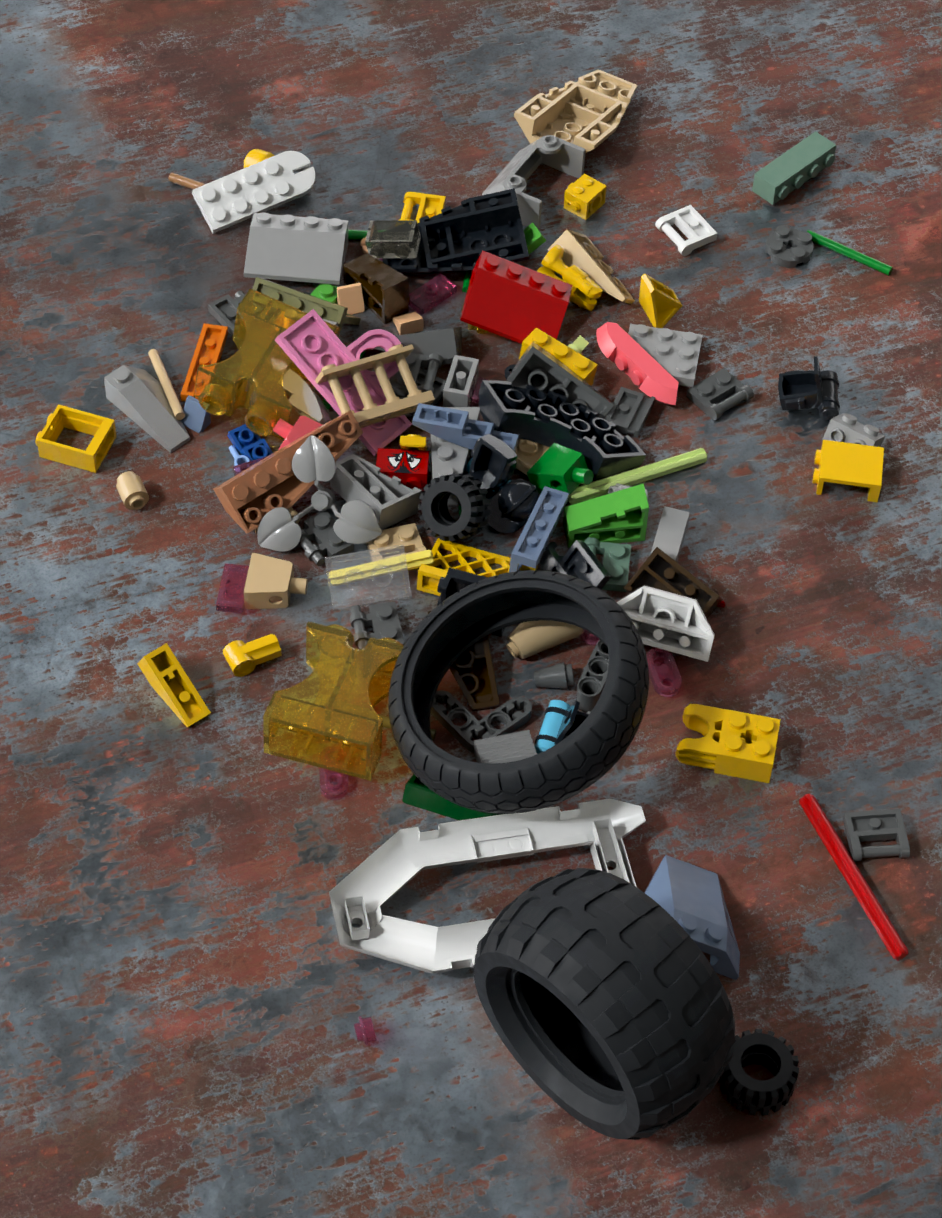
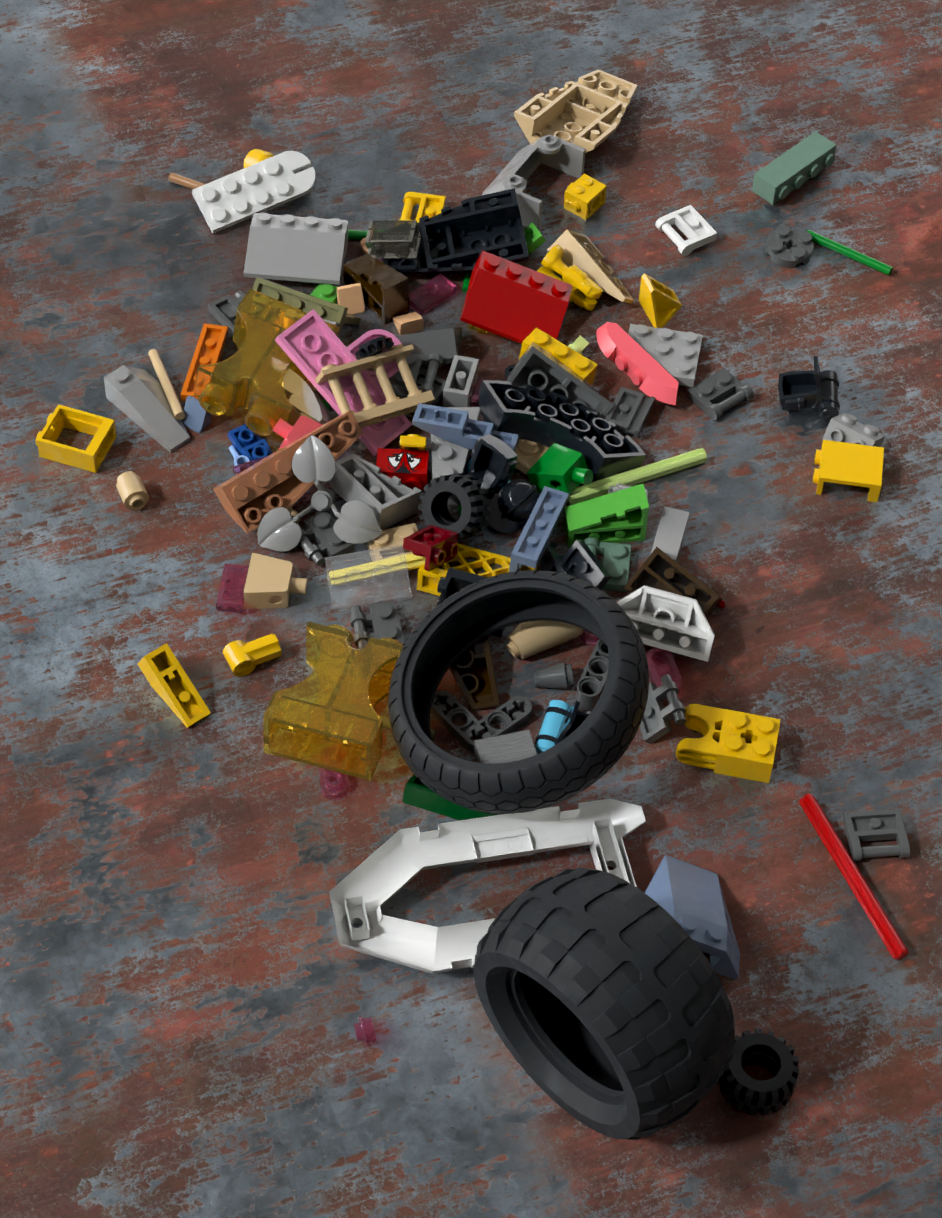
none -> black gear [354,336,394,360]
none -> dark red bracket [403,525,459,571]
none -> dark grey plate [639,674,686,744]

